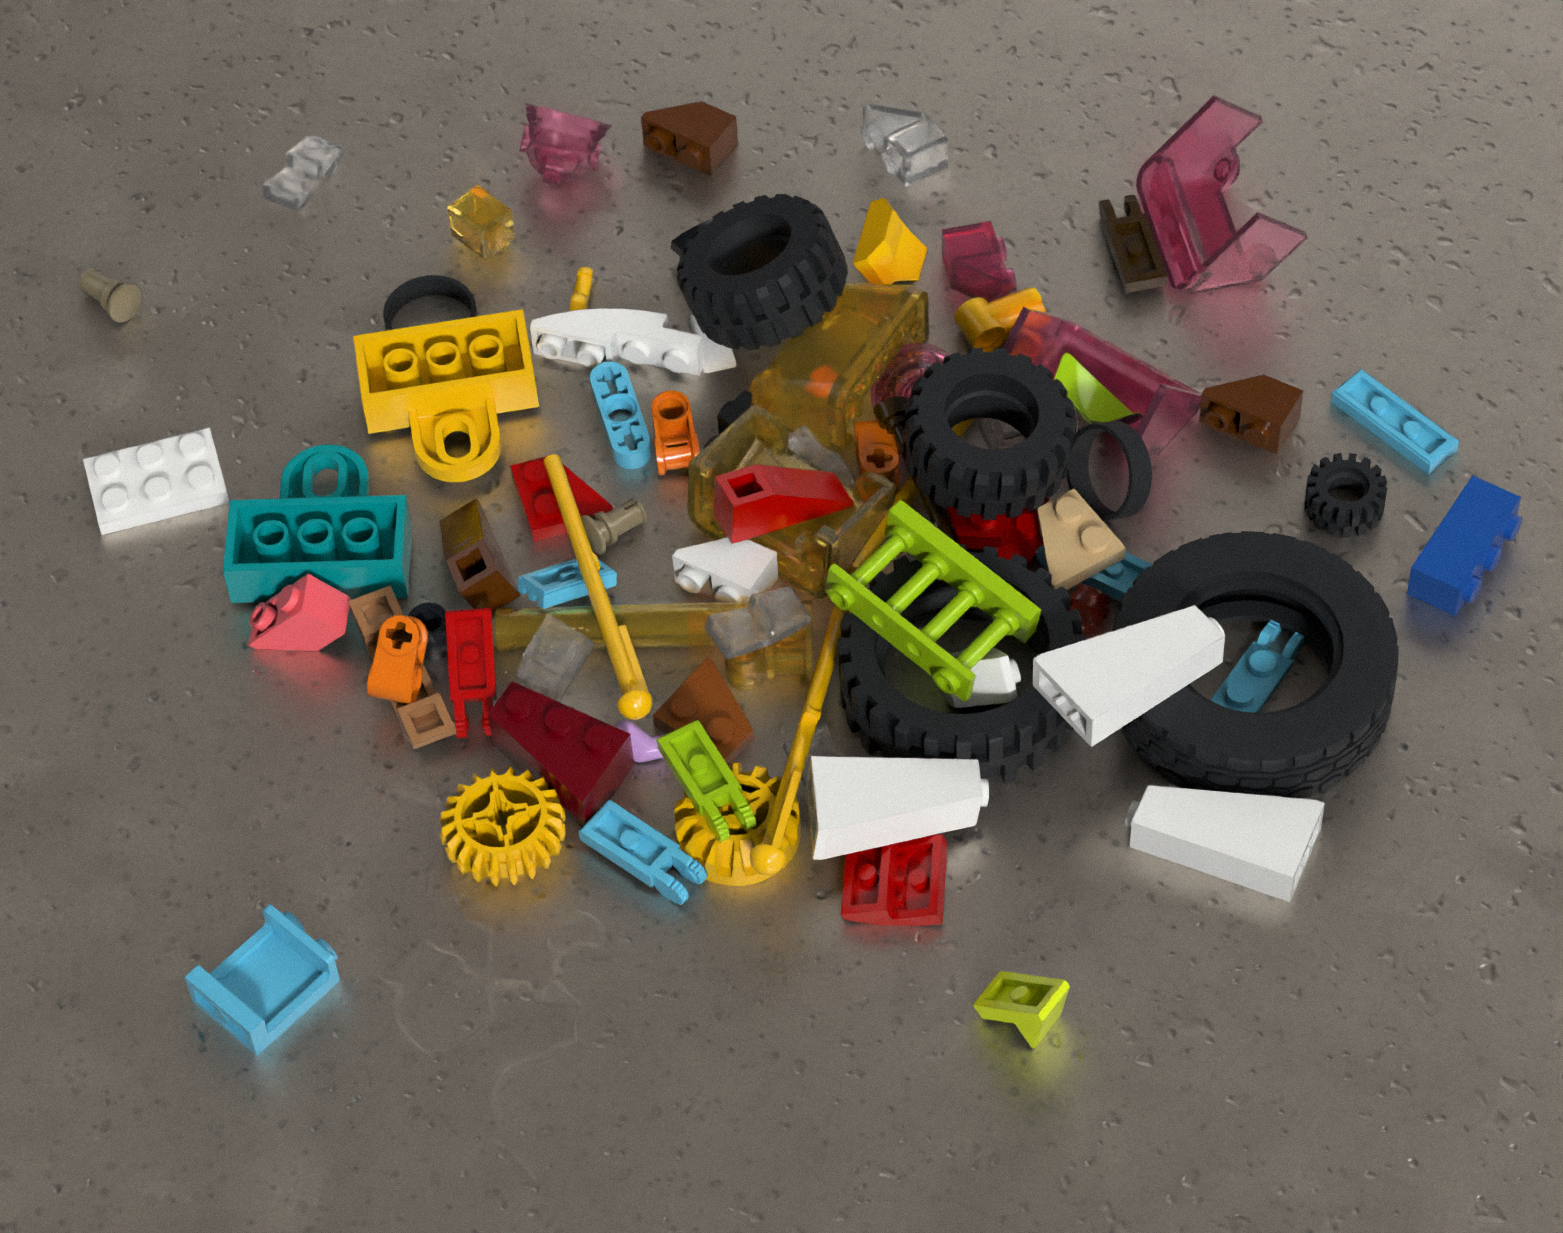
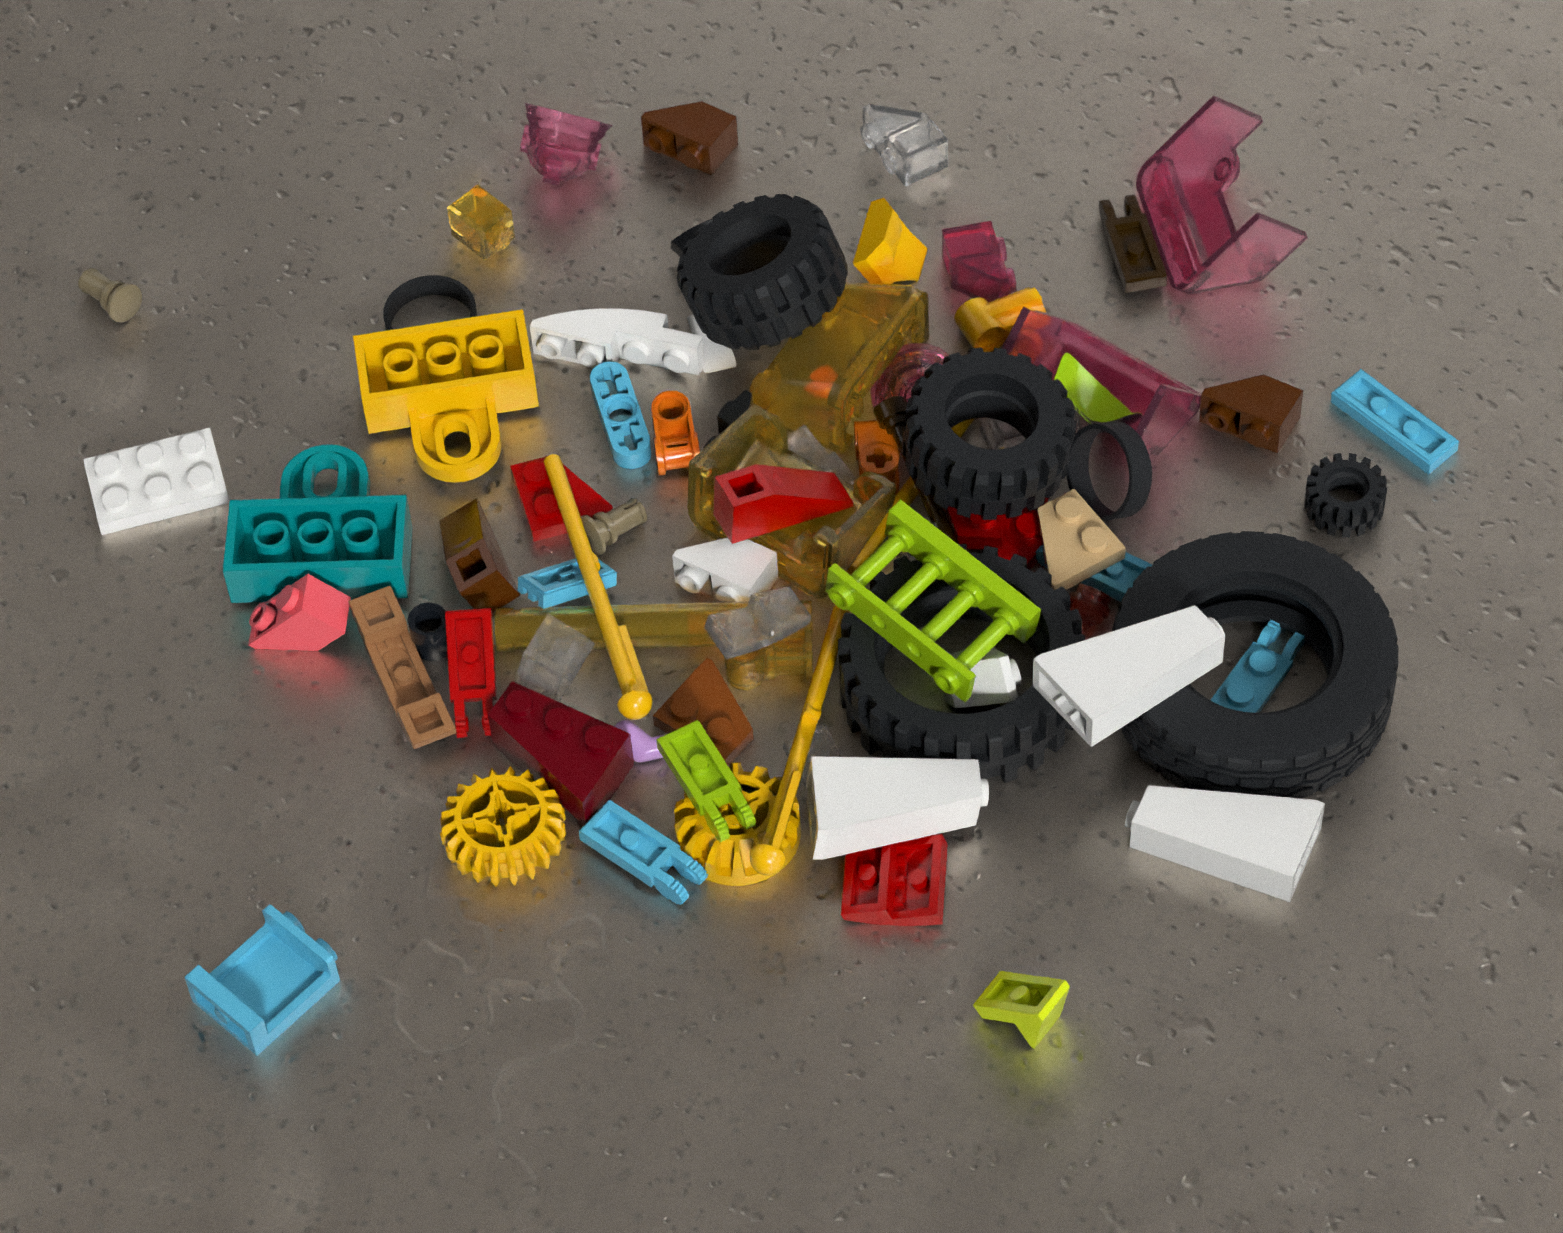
clear slope [263,135,343,212] -> none
orange piece [367,615,428,704] -> none
yellow piece [568,266,593,312] -> none
blue brick [1407,475,1523,616] -> none

